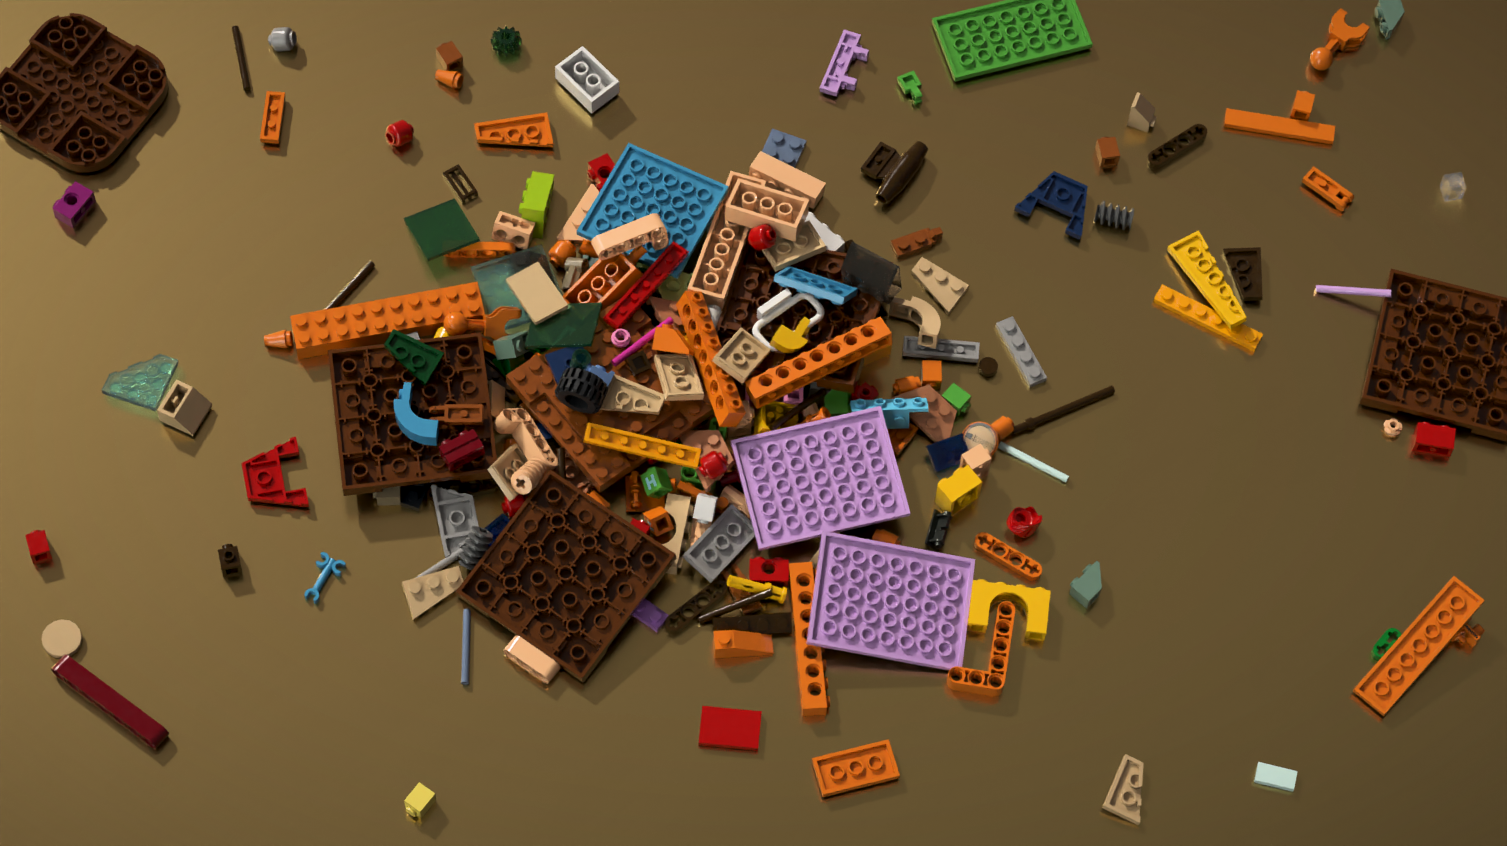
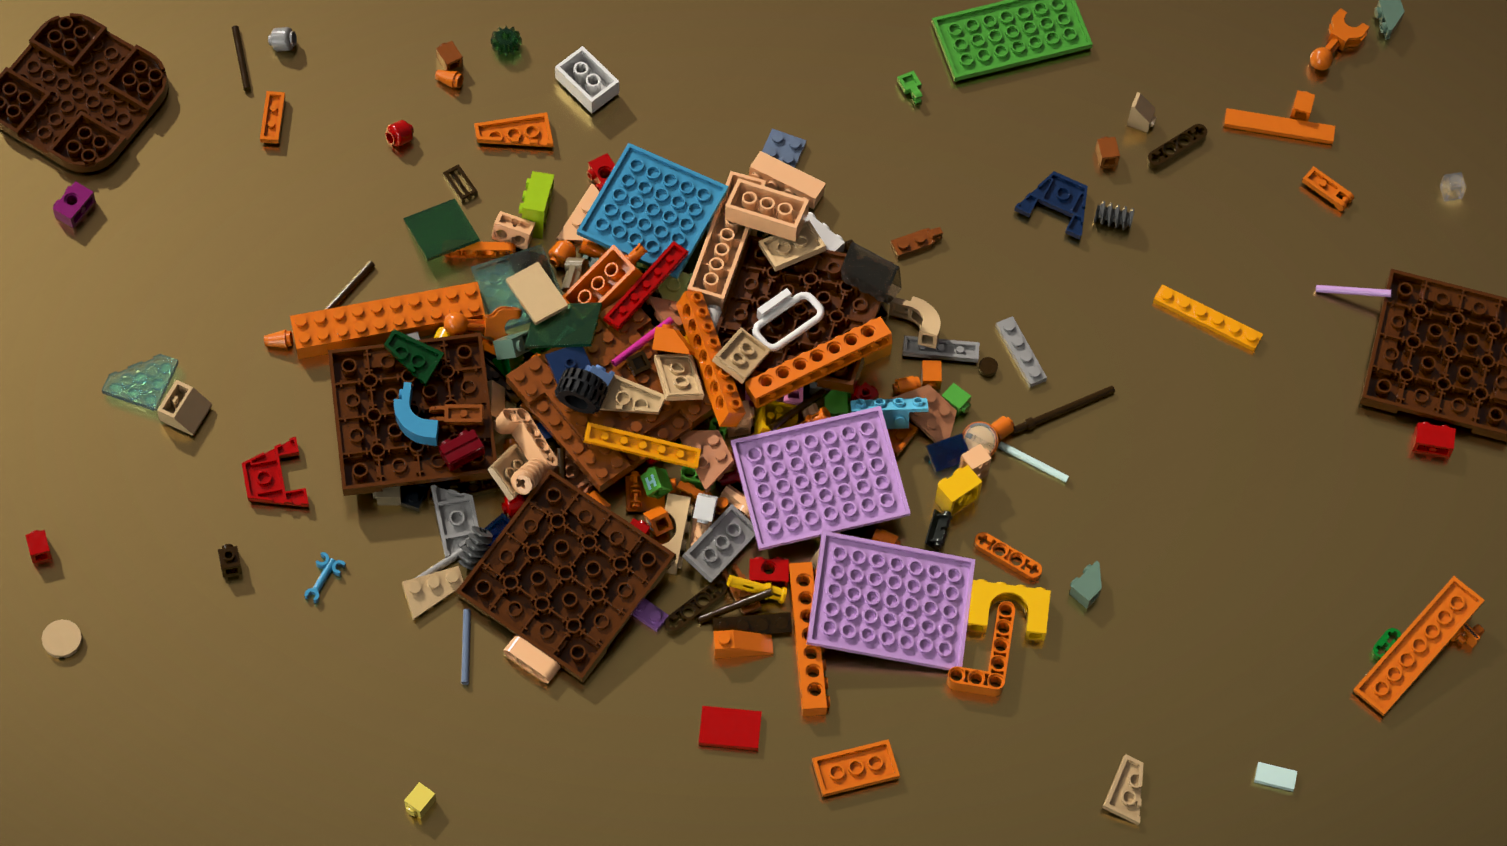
dark red beam [51,654,169,749] -> none
clear green piece [570,348,591,369] -> none
light nougat beam [591,213,669,260] -> none
bright pink plate [611,329,631,348] -> none
red head [698,451,729,479] -> none
red head [748,224,777,251] -> none
yellow brick [769,317,811,353] -> none
dark azure plate [773,266,858,305] -> none
lavender hinge [819,30,869,97] -> none
dark brown plate [861,141,928,204] -> none
tan wing [911,257,969,315] -> none
red hair [1006,506,1042,538] -> none
yellow wing [1167,230,1247,329] -> none
dark brown wing [1223,247,1263,301] -> none
light nougat plate [1384,418,1402,436] -> none

